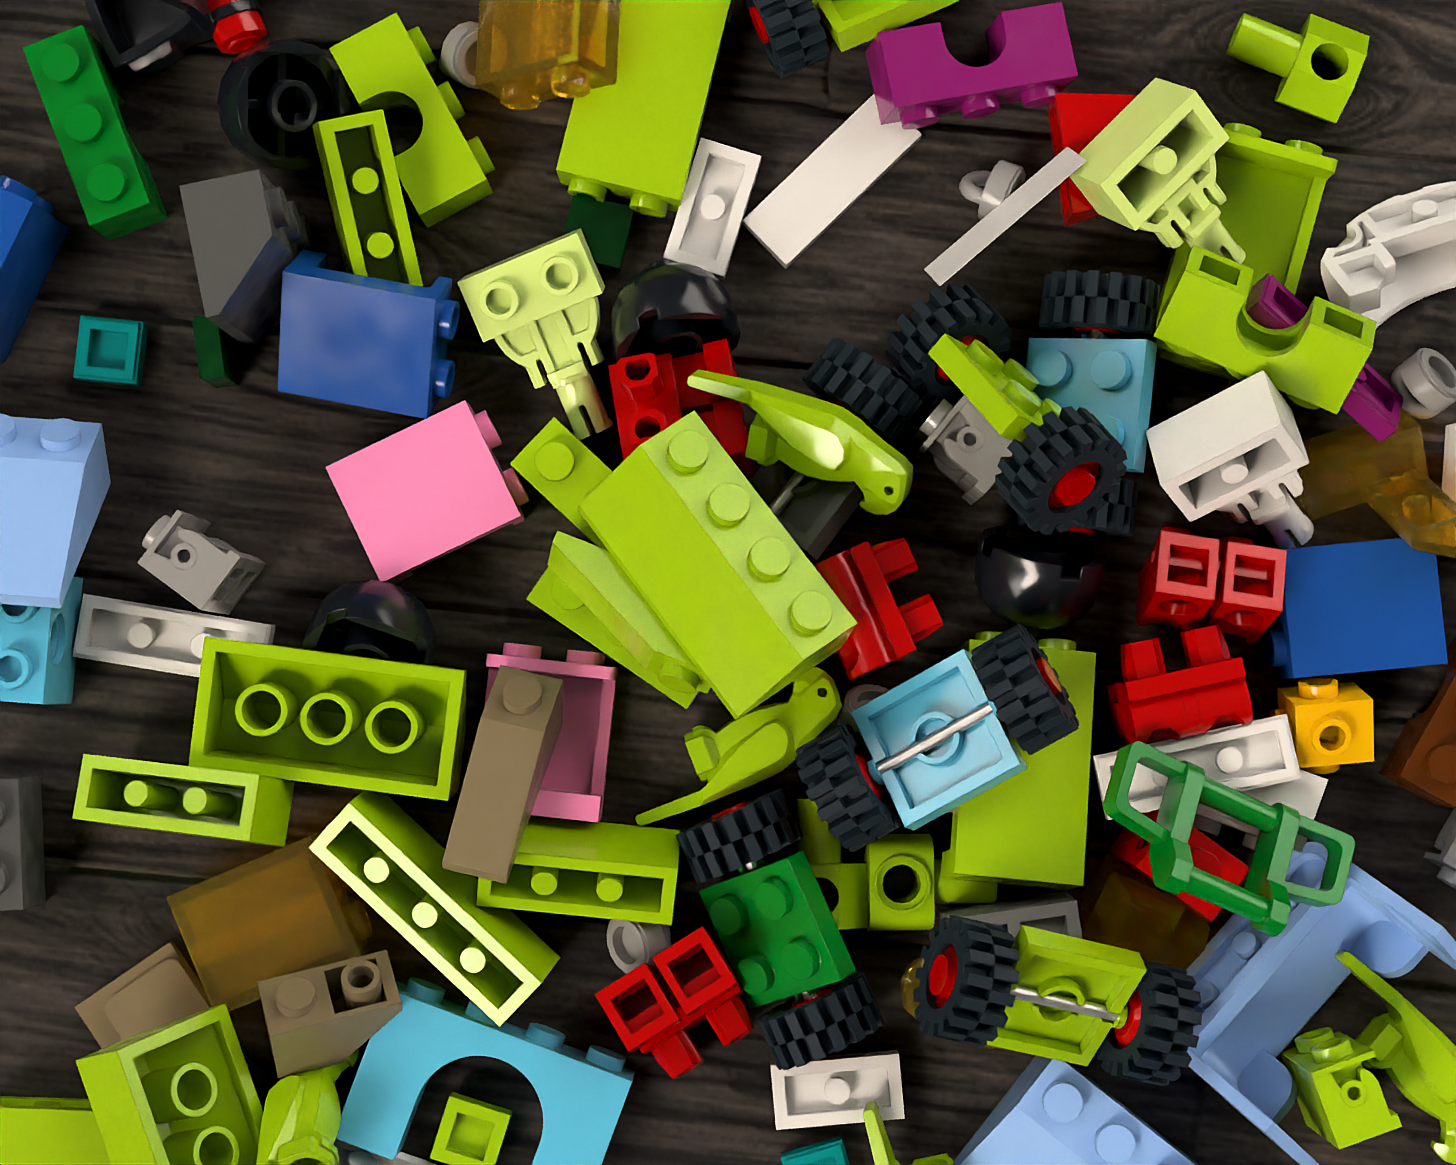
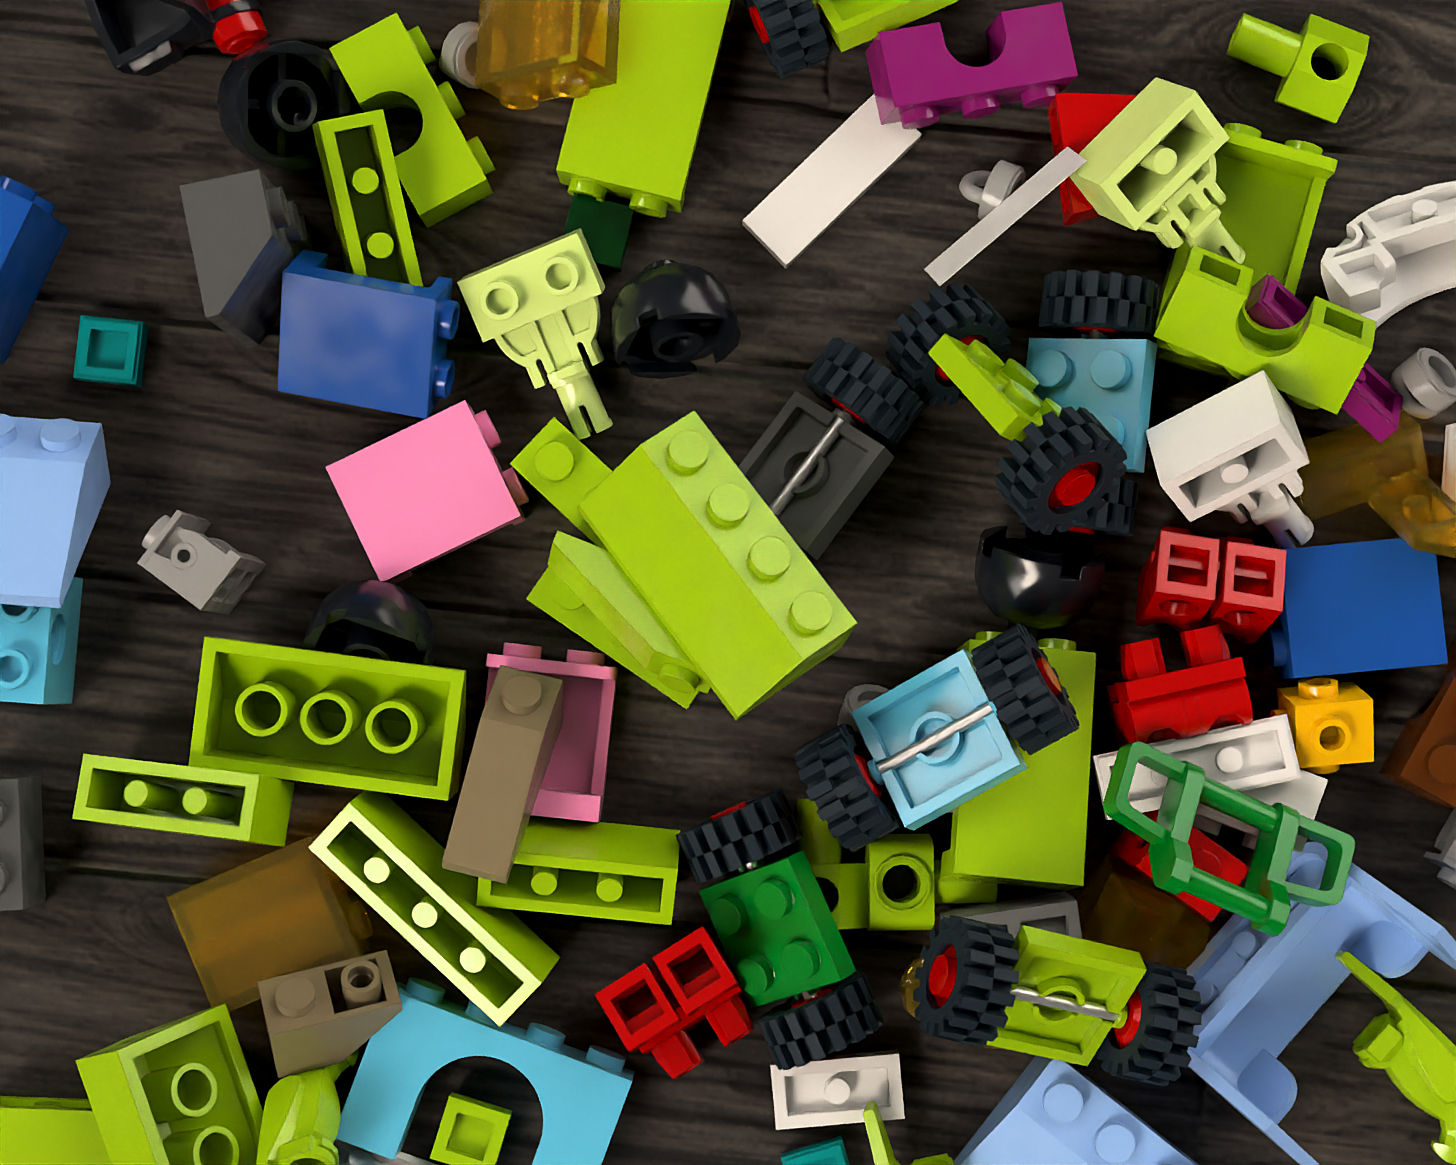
green arch [22,25,168,241] -> none
white tile [72,594,276,677] -> none
dark tan piece [74,941,216,1048] -> none
dark green tile [192,315,238,388] -> none
light grey tile [606,919,671,974] -> none
red hips [608,338,755,476] -> none
lime animal [635,666,842,826] -> none
white plate [663,138,762,281] -> none
lime animal [687,369,913,515] -> none
red hips [813,538,943,682] -> none
light grey hinge [913,395,1012,505] -> none
lime hinge [1280,1027,1402,1150] -> none

